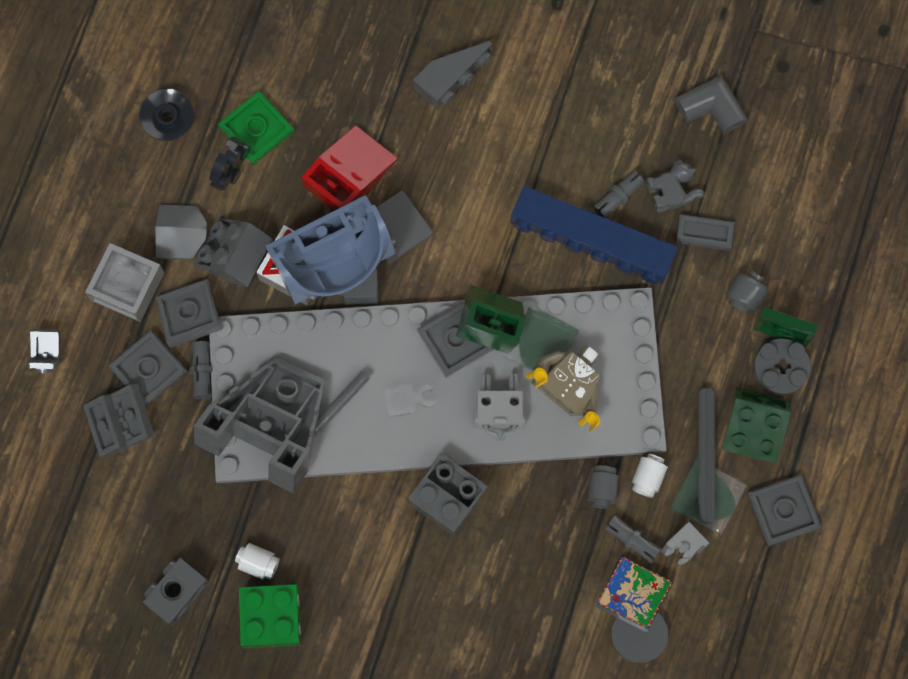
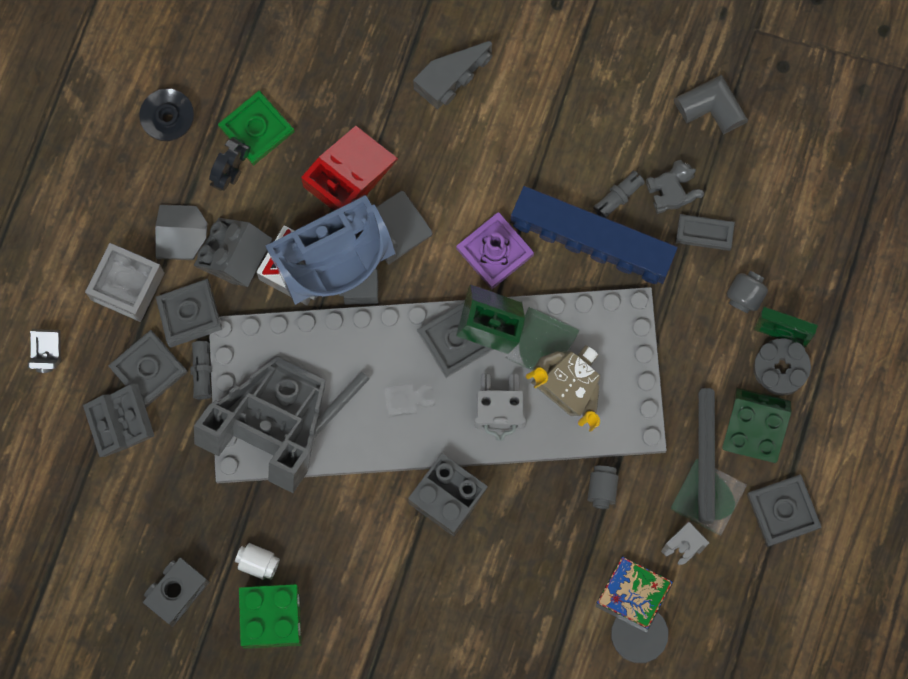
dark grey pin [605,515,662,564] -> none
white brick [632,454,668,498] -> none
none -> medium lavender plate [456,212,534,290]

